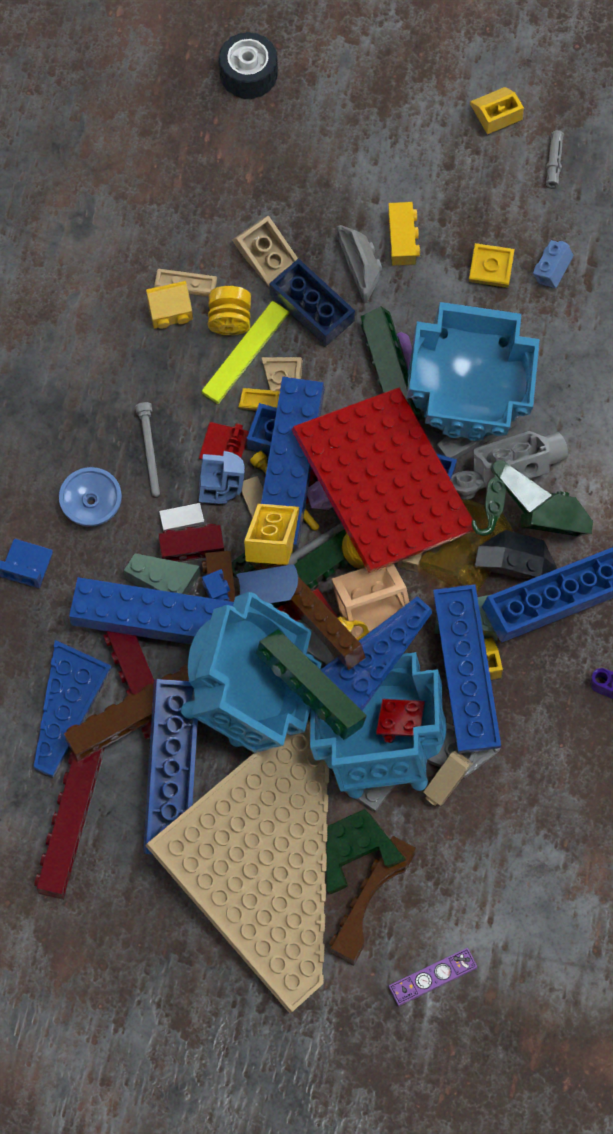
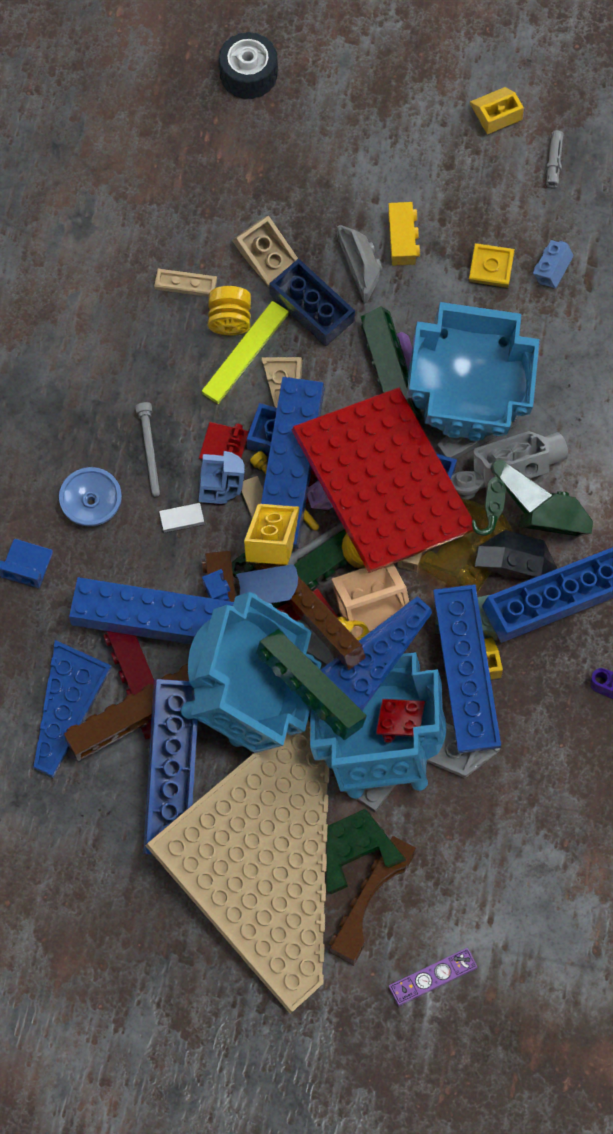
dark red brick [34,746,106,900] -> none
sand green wedge [124,553,201,595] -> none
yellow slope [146,281,193,329] -> none
dark red brick [159,524,224,562] -> none
yellow tile [239,388,280,411] -> none
tan slope [423,750,474,806] -> none

